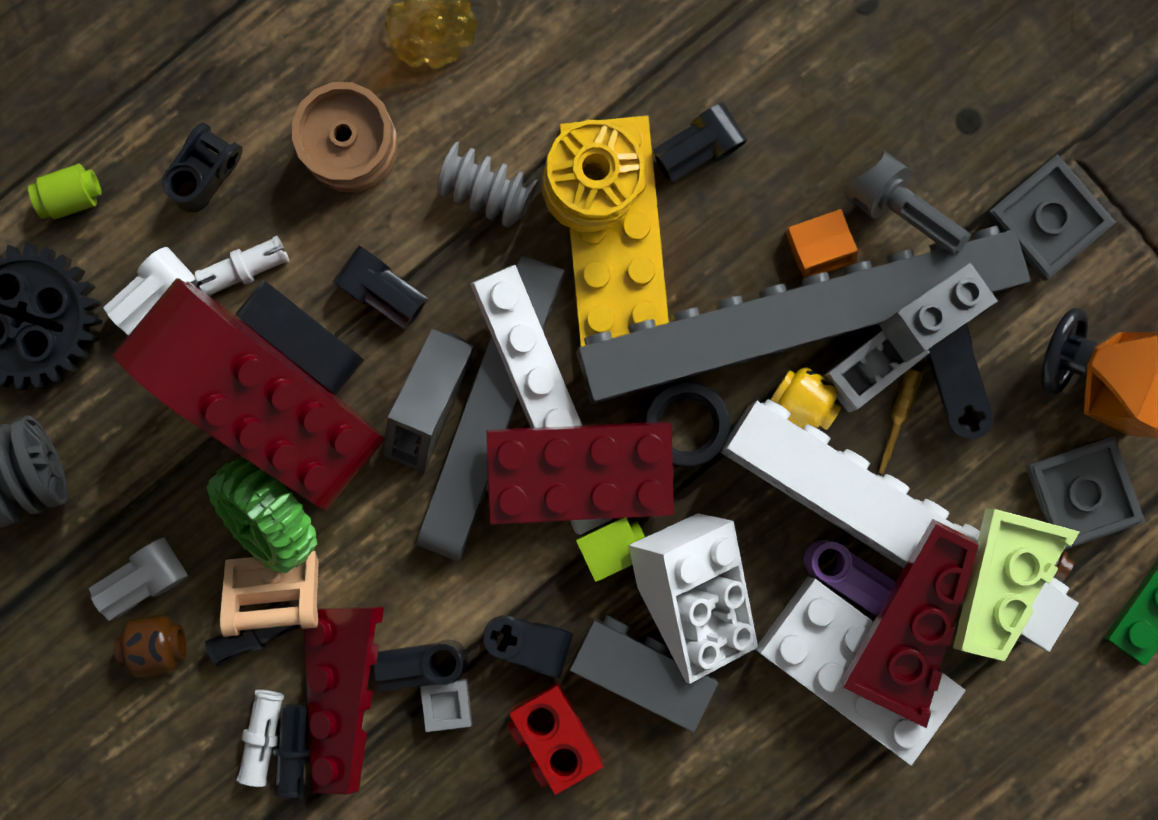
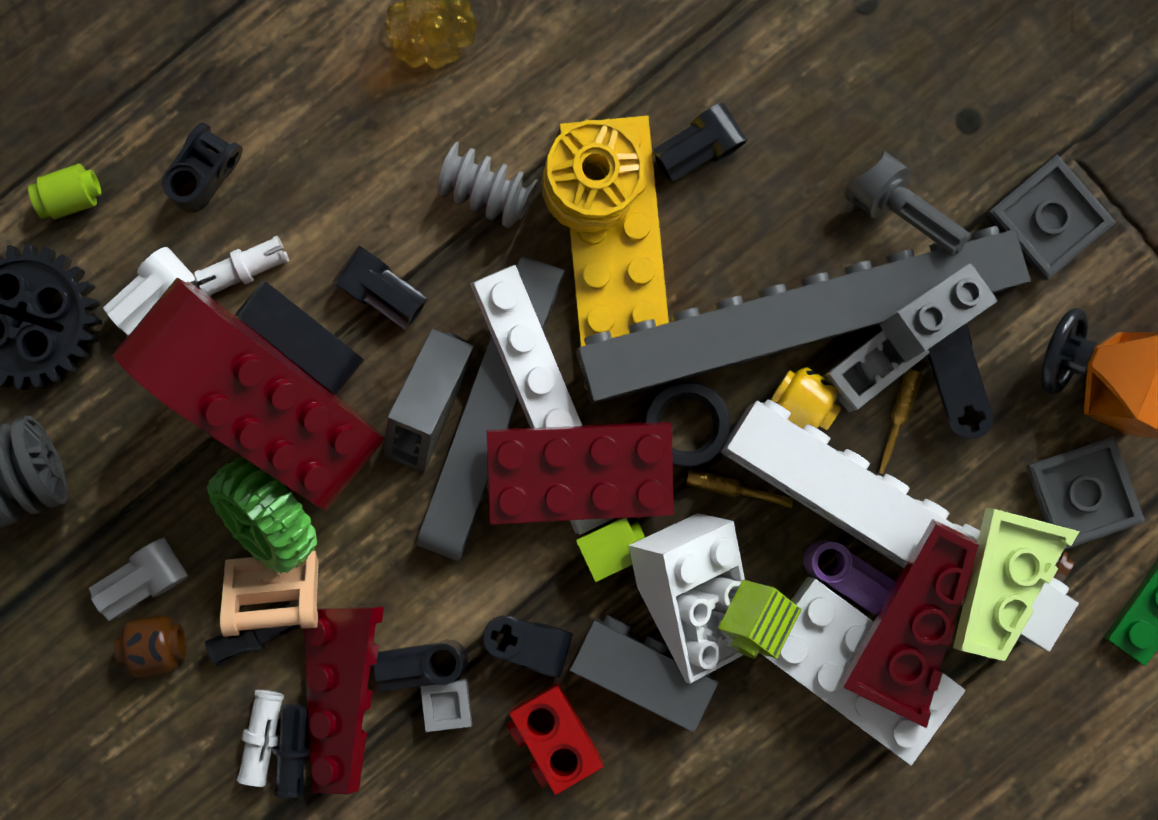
medium nougat wheel [292,82,398,193] -> none
orange piece [785,209,858,279] -> none
none -> pearl gold piece [686,468,793,508]
none -> lime brick [718,580,802,659]

